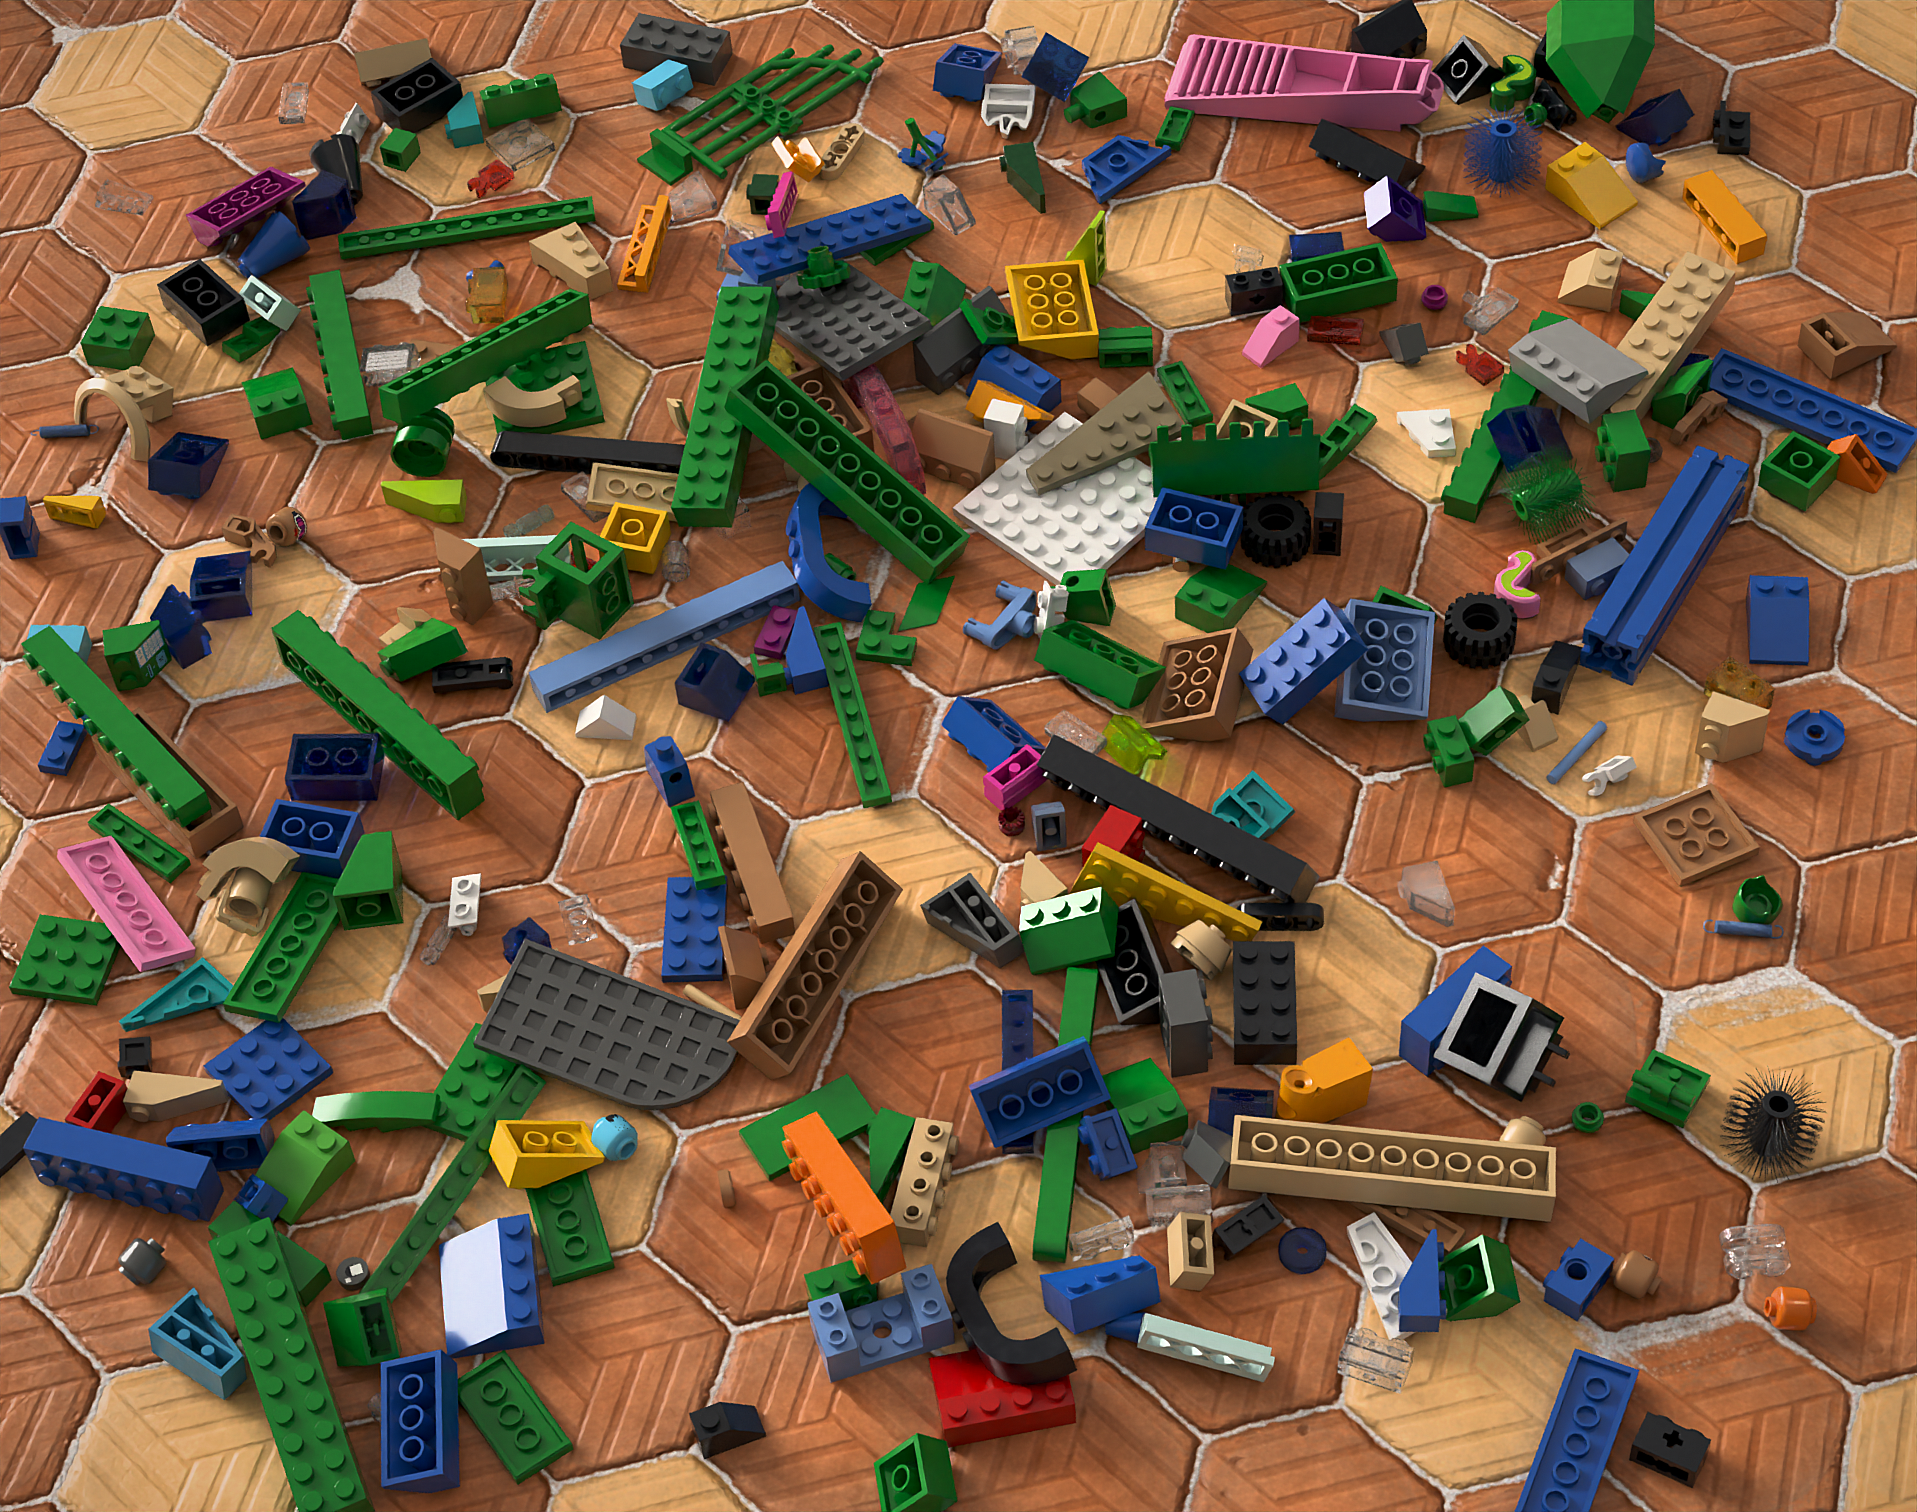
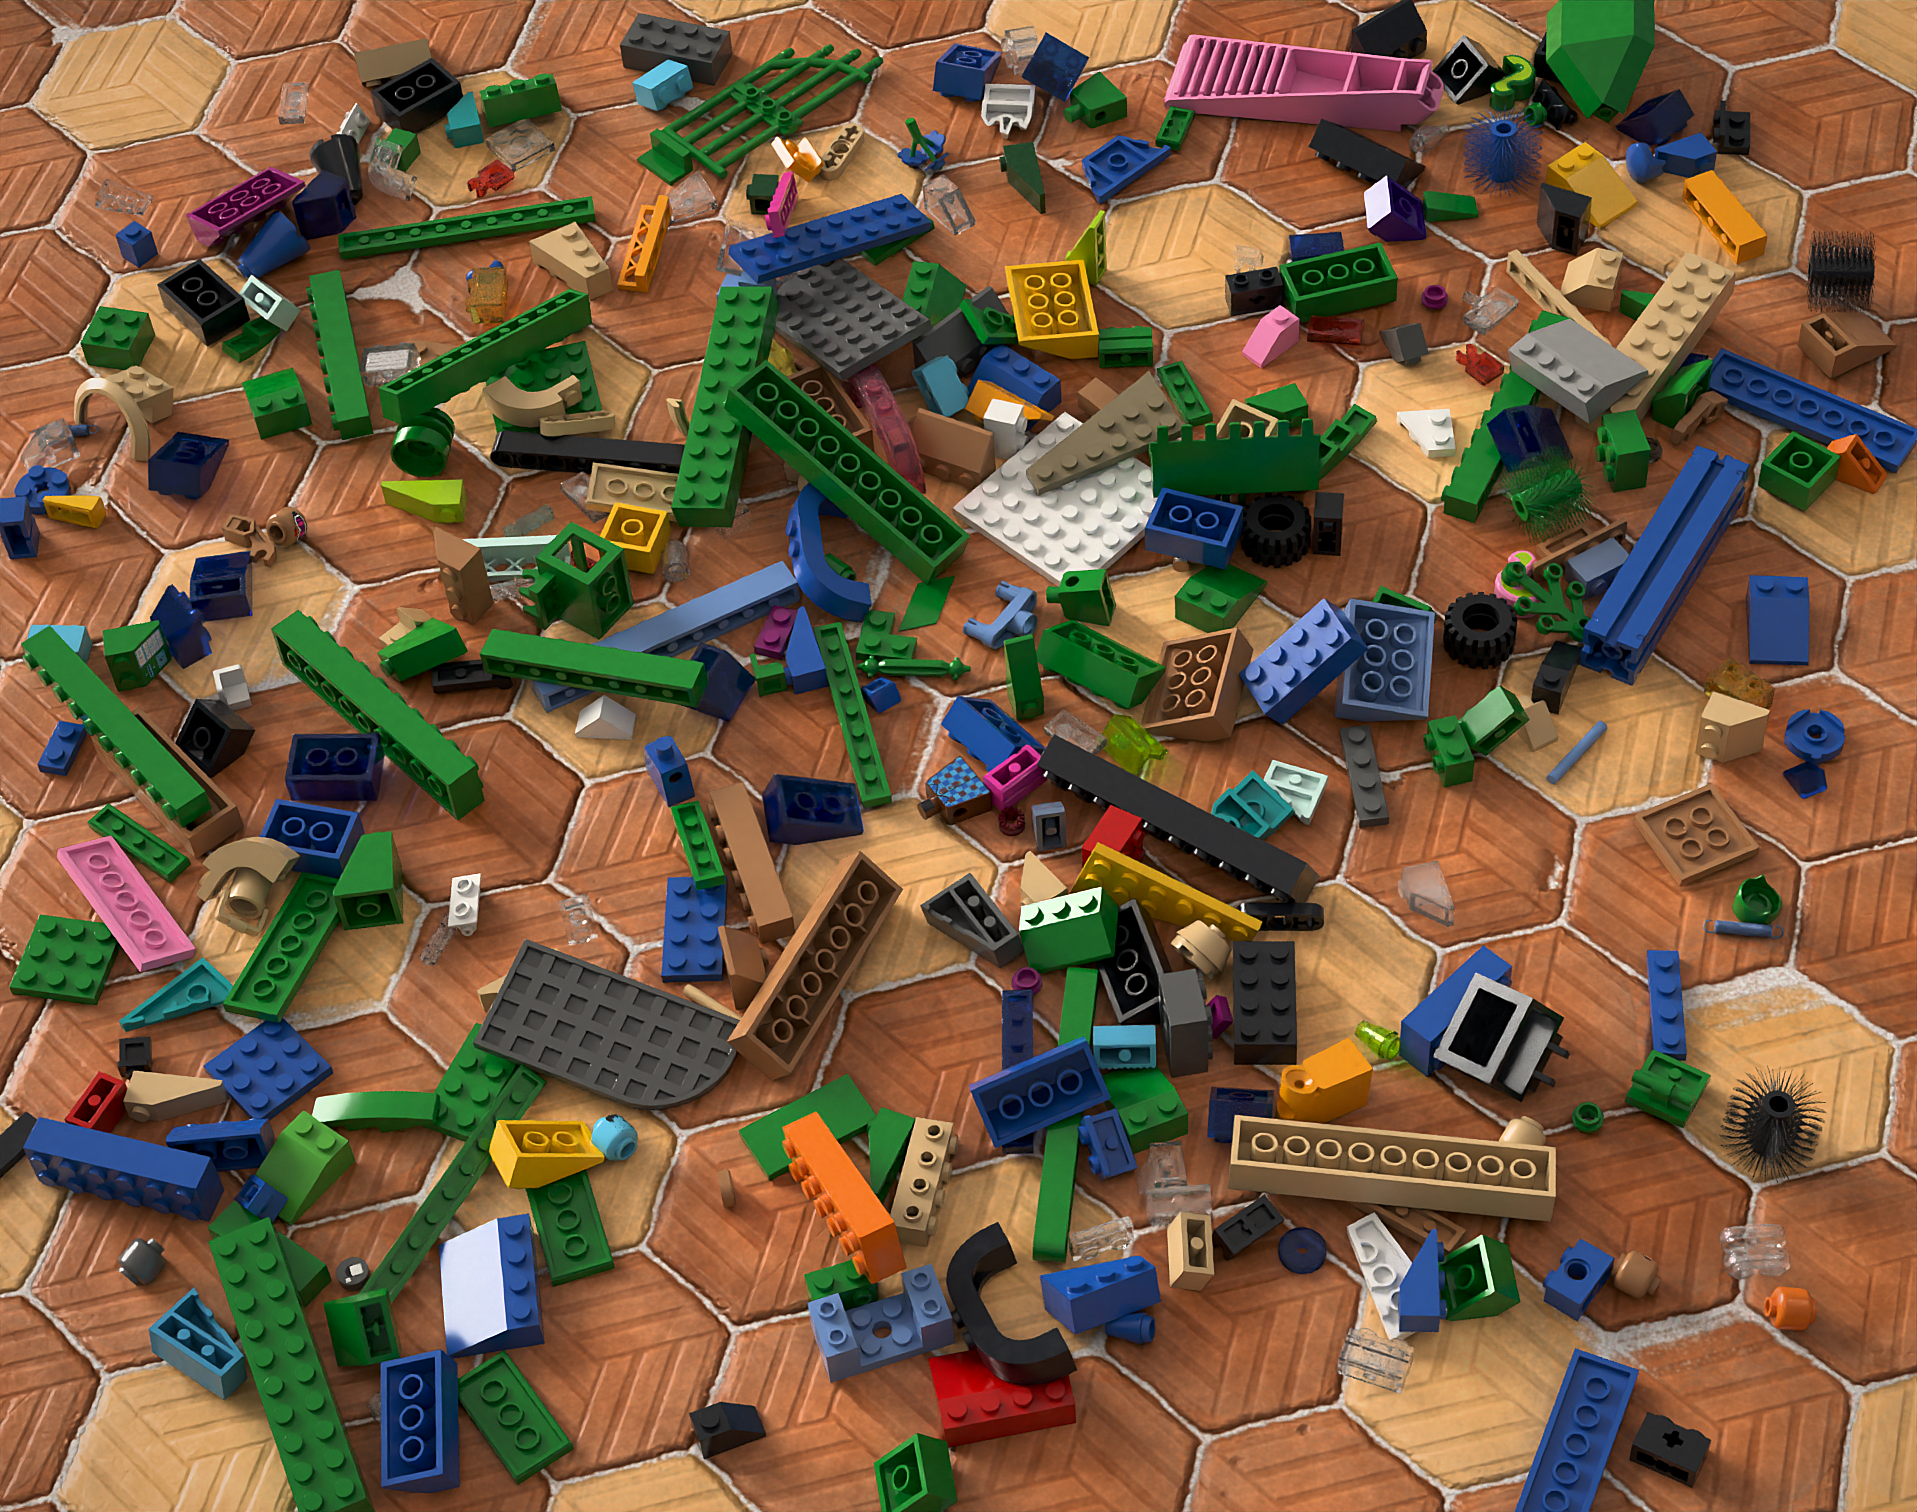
clear blue brick [502,917,552,965] -> none
green plant [796,246,851,289] -> none
white hinge [1034,581,1069,640] -> none
light aqua fence [1137,1313,1275,1382] -> none
dark grey slope [1180,1120,1232,1189] -> none
white plate [1582,755,1637,796] -> none
none -> blue plate [14,465,71,515]
none -> clear slope [20,418,80,472]
none -> blue brick [115,221,158,268]
none -> black slope [175,699,255,778]
none -> white panel [213,664,252,711]
none -> clear plate [368,138,417,201]
none -> green brick [480,629,709,708]
none -> tan beam [540,411,615,436]
none -> clear blue slope [762,774,864,845]
none -> green wheel [857,655,971,680]
none -> blue slope [861,677,901,713]
none -> medium azure brick [911,355,969,417]
none -> torso [917,756,992,825]
none -> green slope [1004,634,1044,721]
none -> magenta plate [1012,967,1042,997]
none -> medium azure brick [1093,1025,1156,1070]
none -> magenta plate [1206,995,1233,1039]
none -> light aqua wing [1263,760,1328,825]
none -> dark grey plate [1339,725,1389,828]
none -> clear neon green cone [1355,1020,1400,1060]
none -> clear plant [1408,124,1450,153]
none -> green plant [1501,561,1591,642]
none -> tan plate [1506,249,1612,346]
none -> black slope [1537,183,1592,256]
none -> blue plate [1646,950,1687,1061]
none -> blue slope [1655,132,1717,178]
none -> clear blue slope [1783,761,1827,799]
none -> black piece [1806,231,1876,312]

